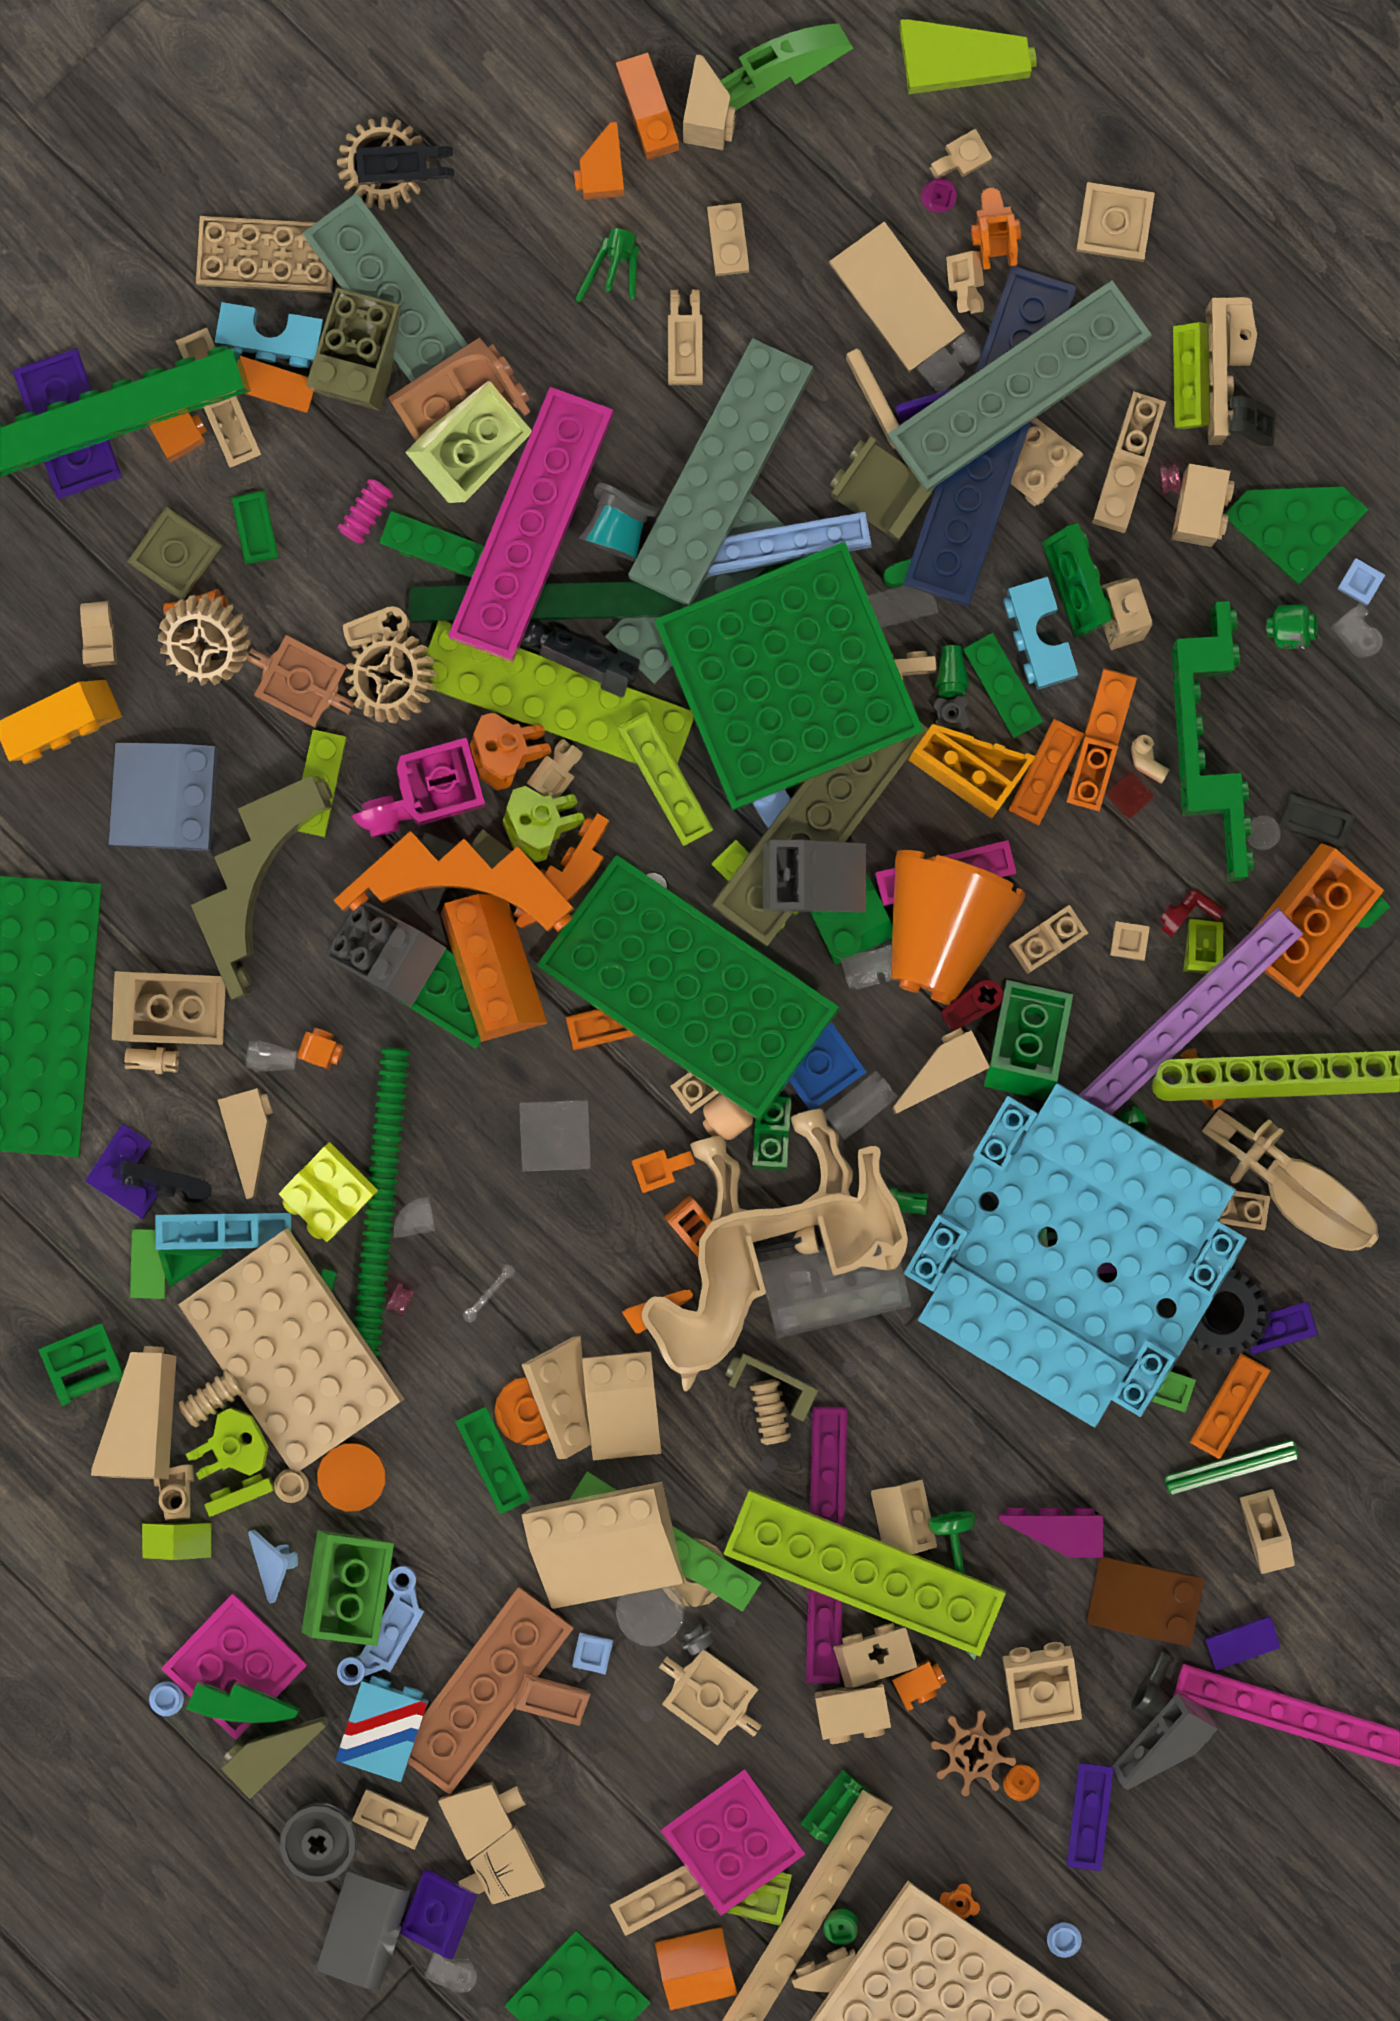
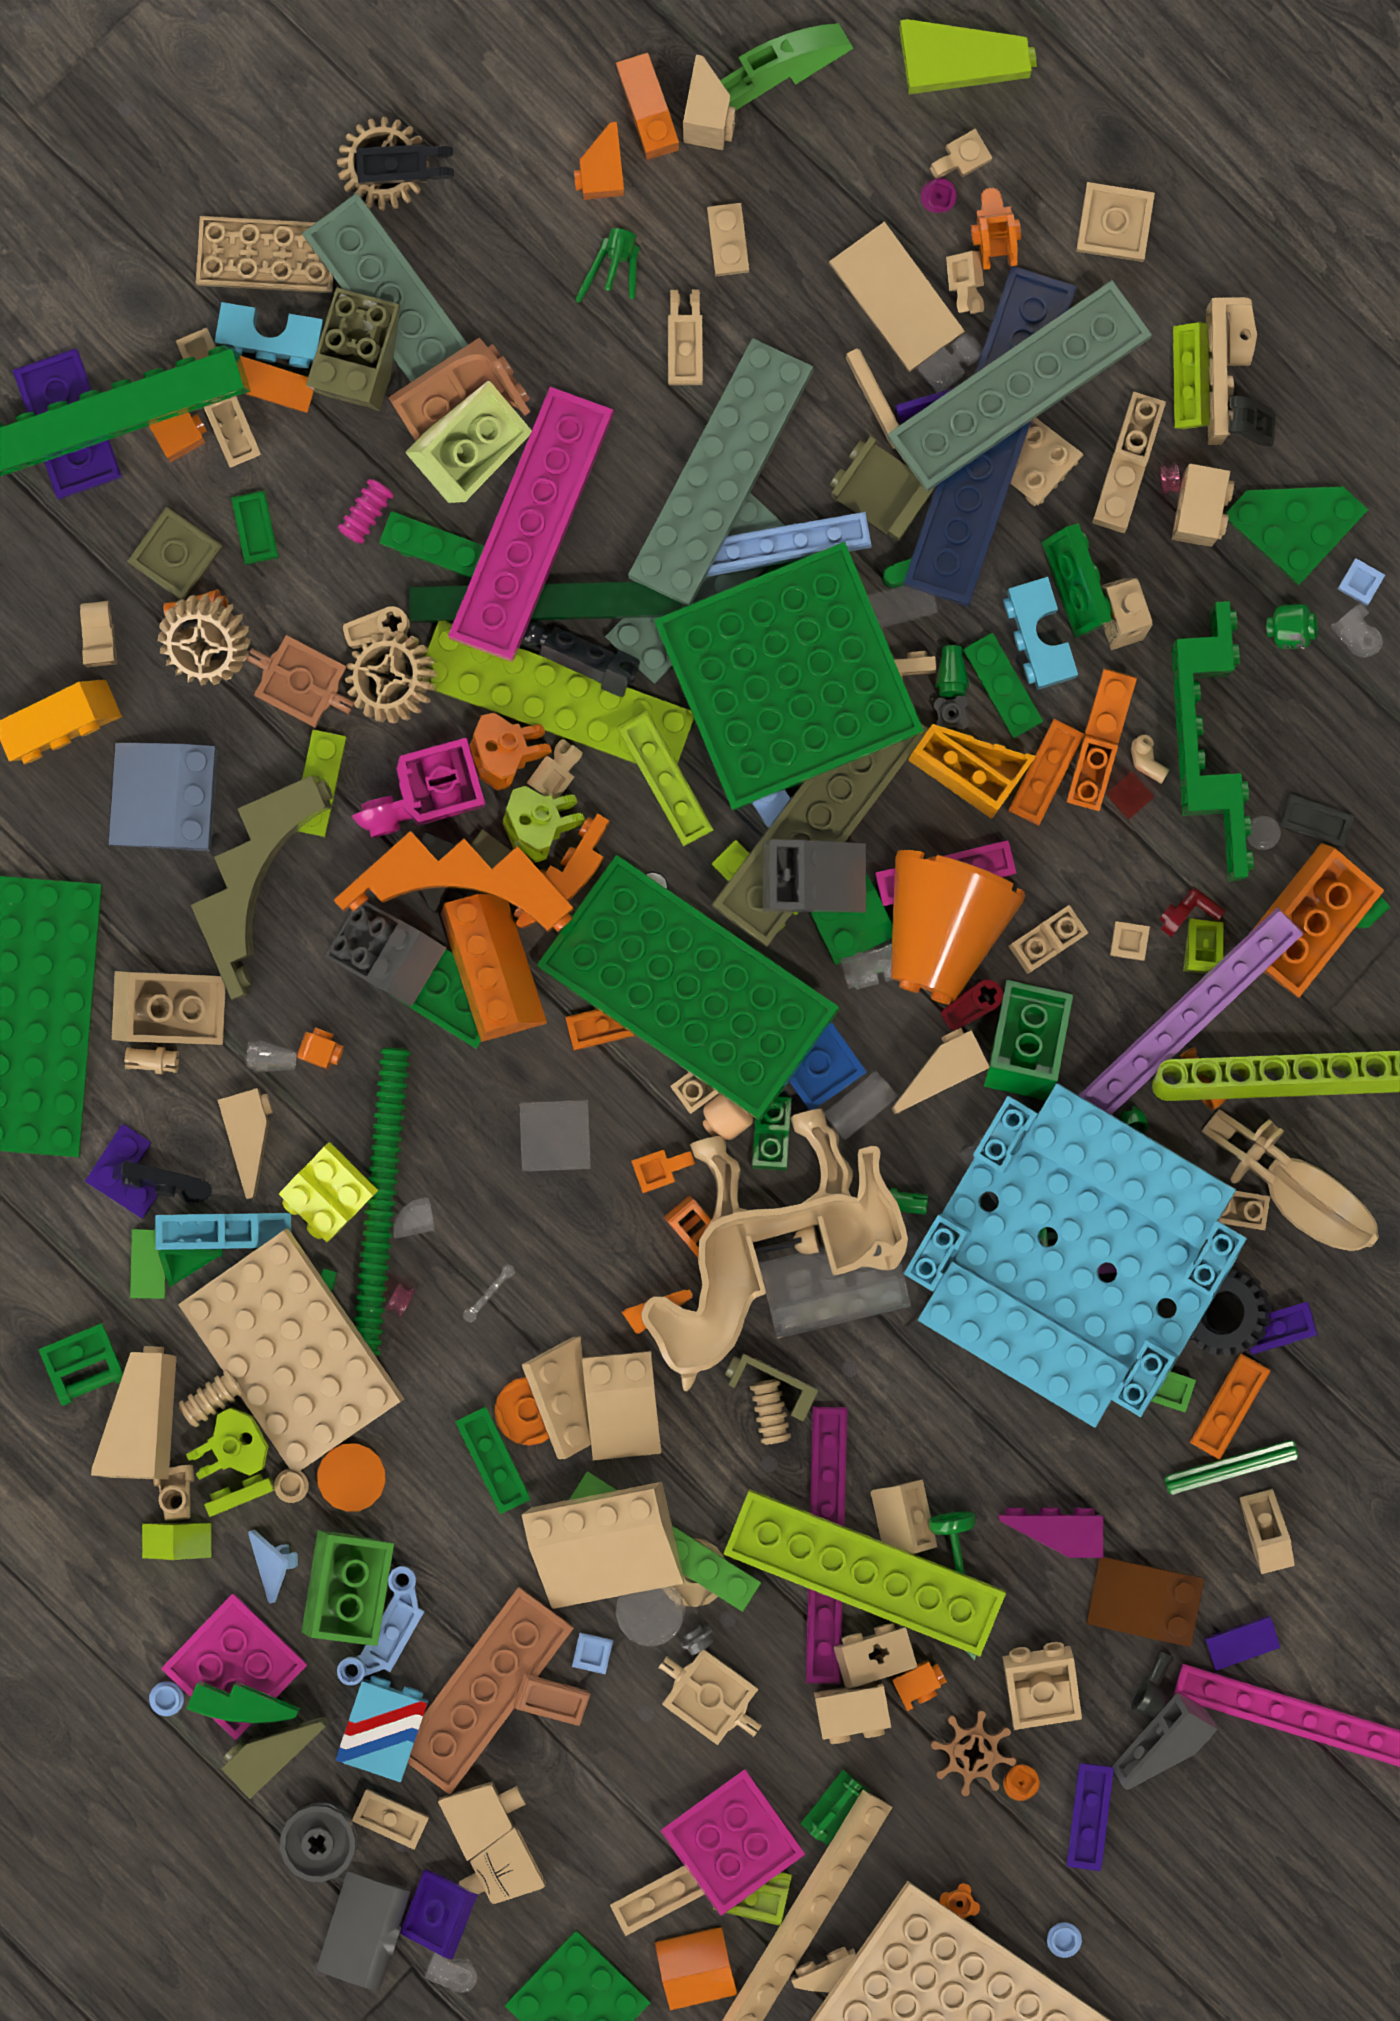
hat [578,483,659,562] -> none
green tile [823,1909,859,1945] -> none

